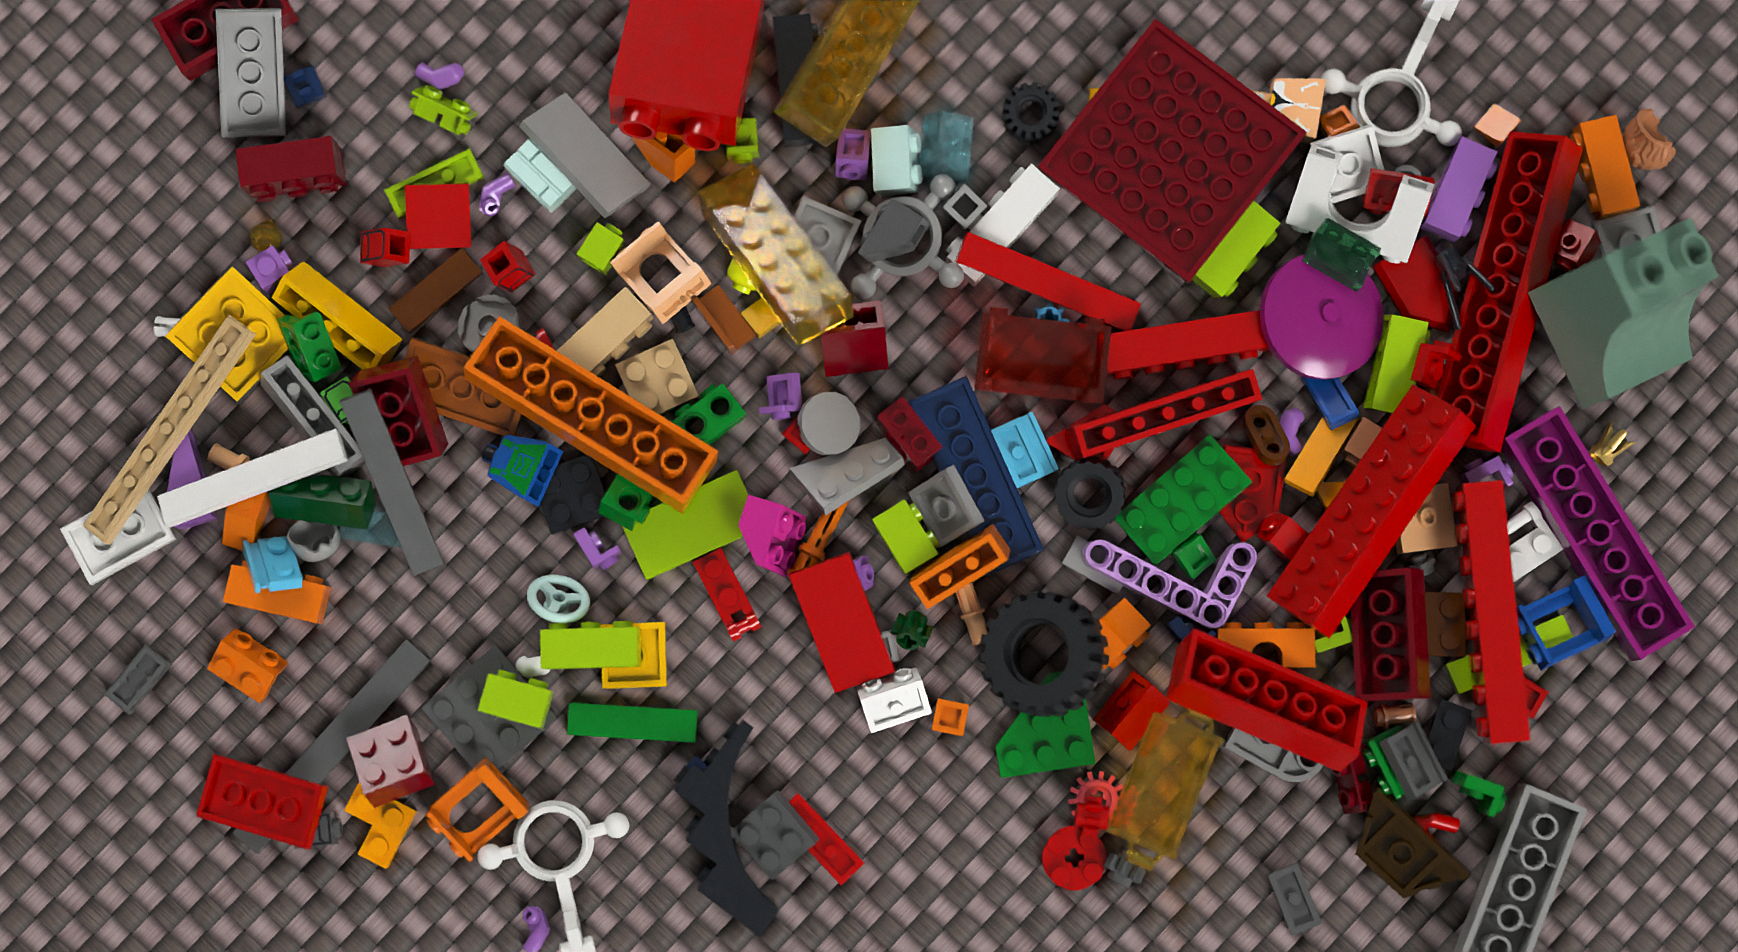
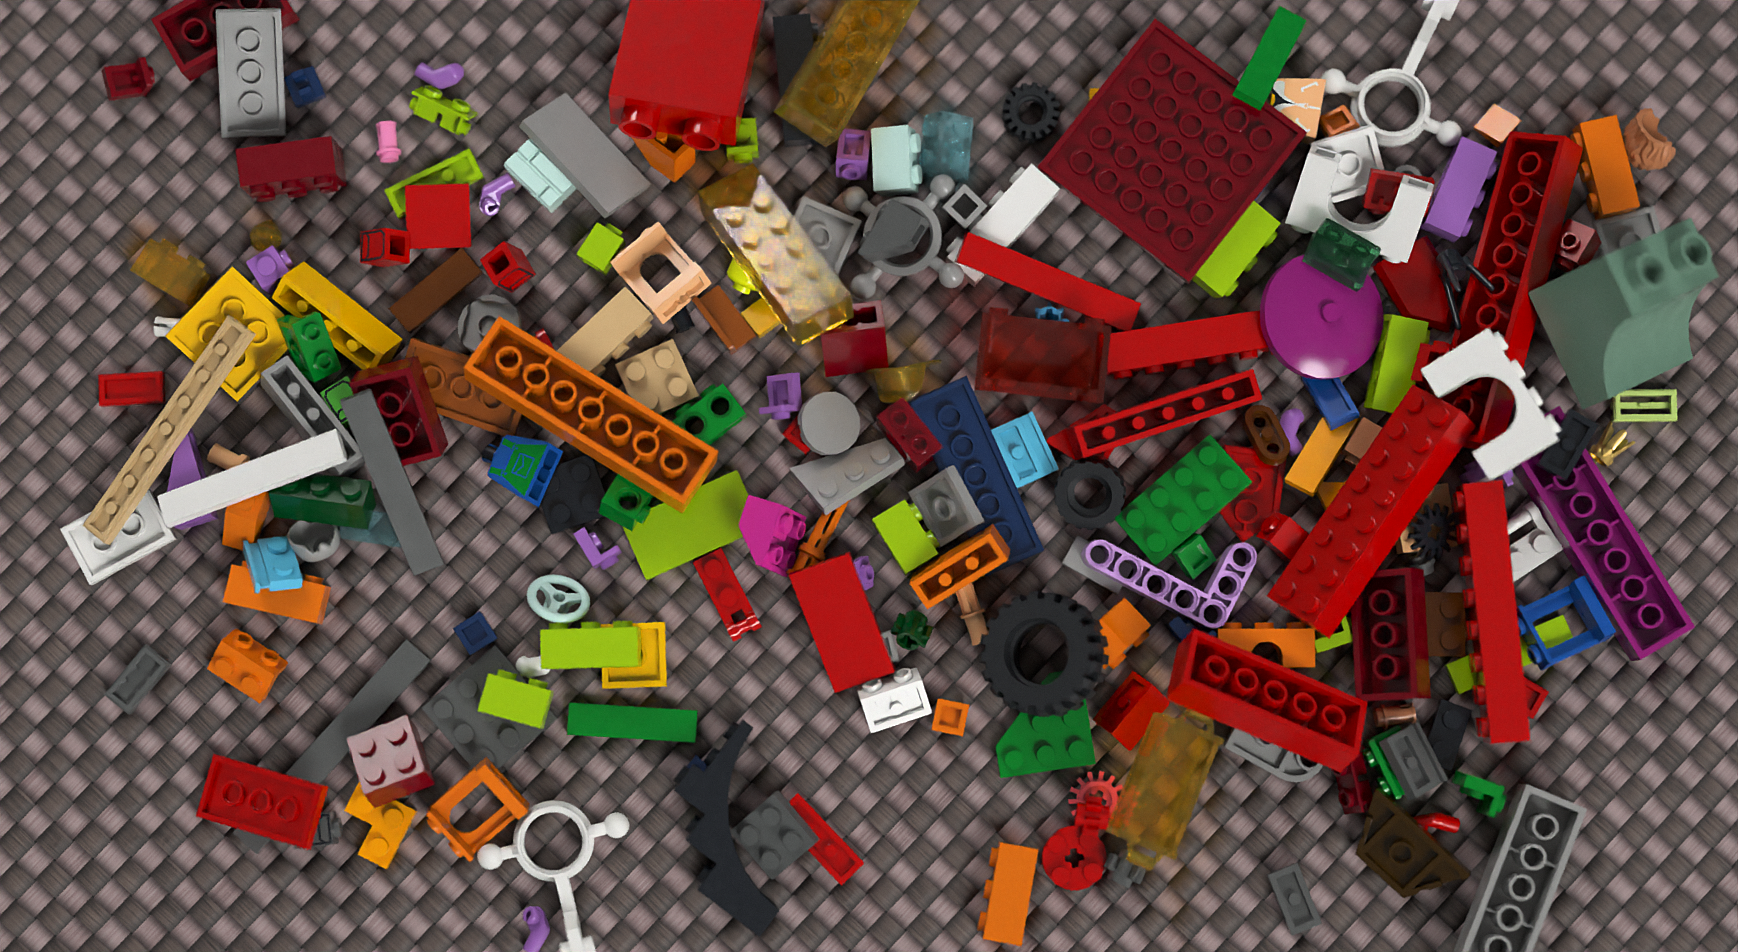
none -> red tile [98,371,165,407]
none -> dark red bracket [101,57,155,101]
none -> clear yellow brick [130,238,211,307]
none -> bright pink pin [376,121,401,163]
none -> dark blue plate [453,611,499,656]
none -> clear yellow piece [865,360,942,402]
none -> orange brick [977,842,1038,946]
none -> green tile [1232,5,1307,111]
none -> black gear [1408,503,1457,560]
none -> white arch [1421,328,1561,481]
none -> black plate [1535,409,1599,481]
none -> yellowish green tile [1611,389,1678,422]

